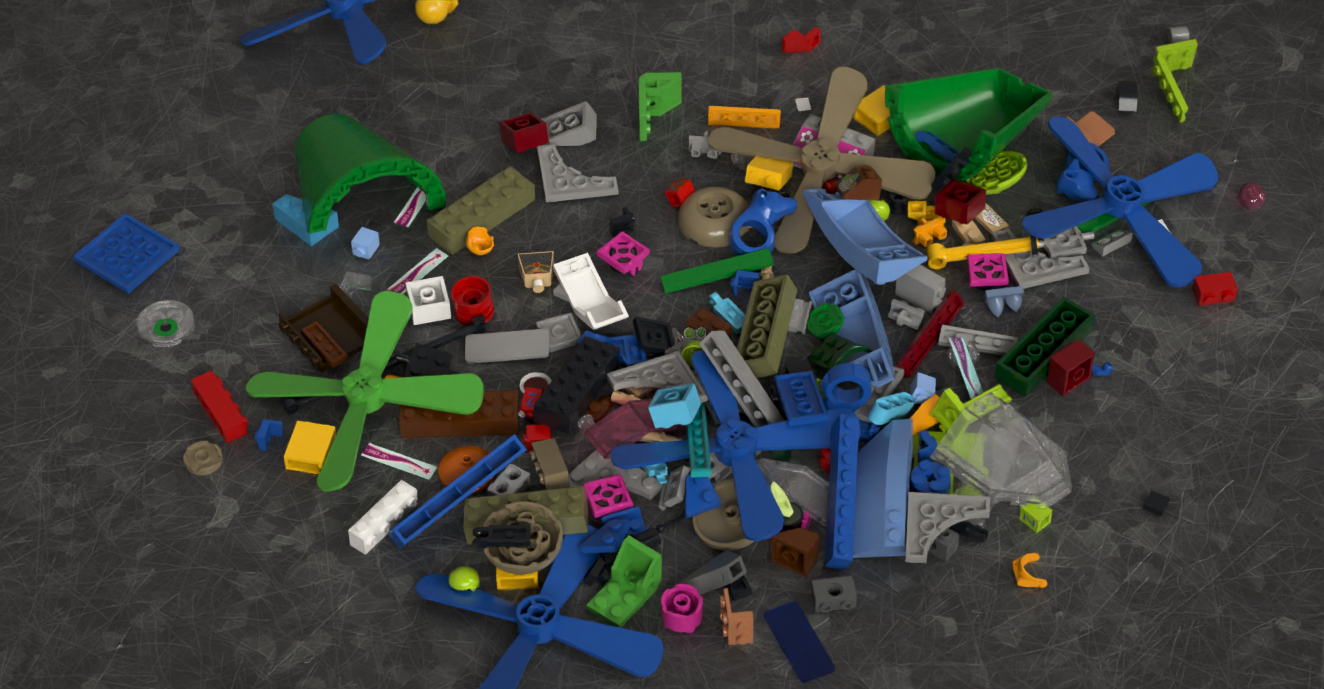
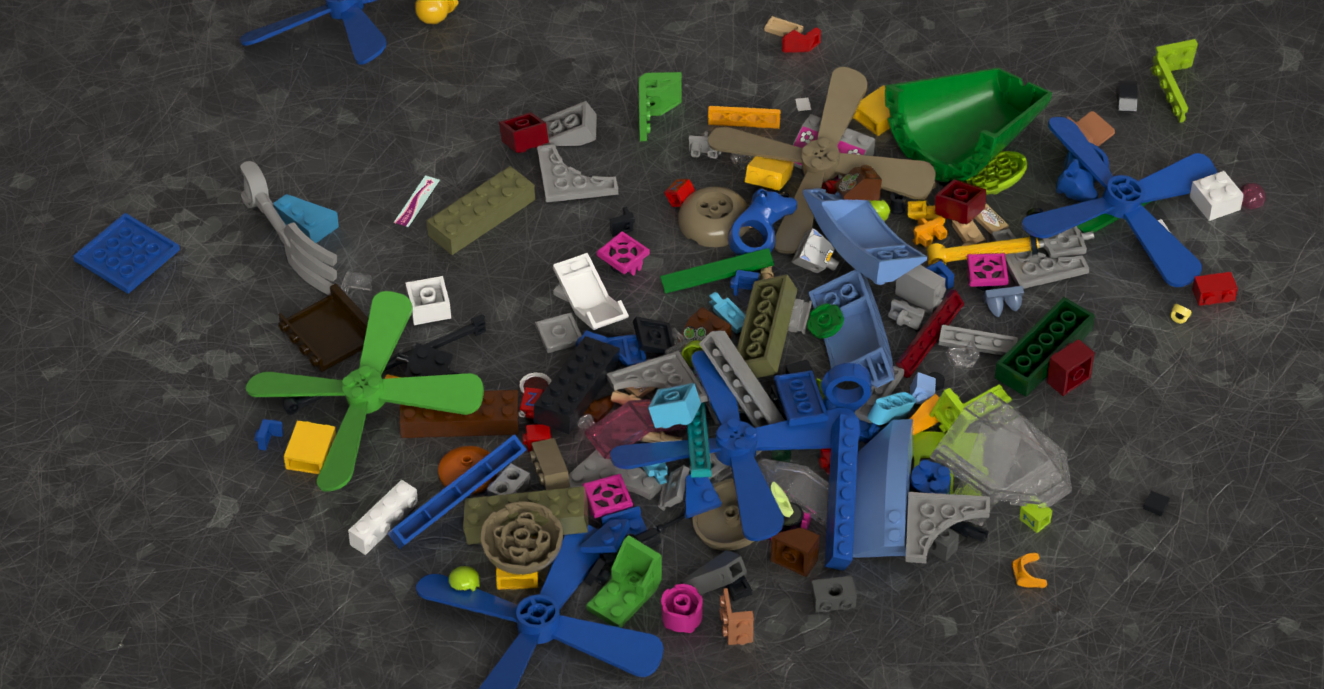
clear tile [137,300,195,347] -> none
dark tan tile [183,441,223,476] -> none
red brick [191,371,248,443] -> none
green cone [294,114,446,234] -> none
reddish brown tile [301,321,349,368] -> none
light blue brick [351,227,380,260] -> none
sticker [361,443,437,480] -> none
sticker [387,248,449,294] -> none
red wheel [451,276,495,326] -> none
light grey piece [465,329,549,364] -> none
light orange hair [466,226,494,256] -> none
black hinge [472,525,531,549] -> none
torso [518,251,554,293] -> none
clear blue piece [764,601,835,683] -> none
dark green piece [807,333,873,372] -> none
blue plate [916,131,960,163] -> none
blue bracket [918,430,938,463] -> none
black plate [931,147,973,190] -> none
clear light blue sticker [949,338,983,399] -> none
light grey slope [1091,229,1133,257] -> none
blue arm [1092,362,1113,376] -> none
light grey beam [1167,26,1189,43] -> none
none -> light grey piece [240,161,337,295]
none -> tan tile [764,16,803,37]
none -> light grey torso [792,228,839,273]
none -> blue bracket [927,260,954,290]
none -> light yellow tile [1171,304,1192,324]
none -> white brick [1190,171,1244,221]

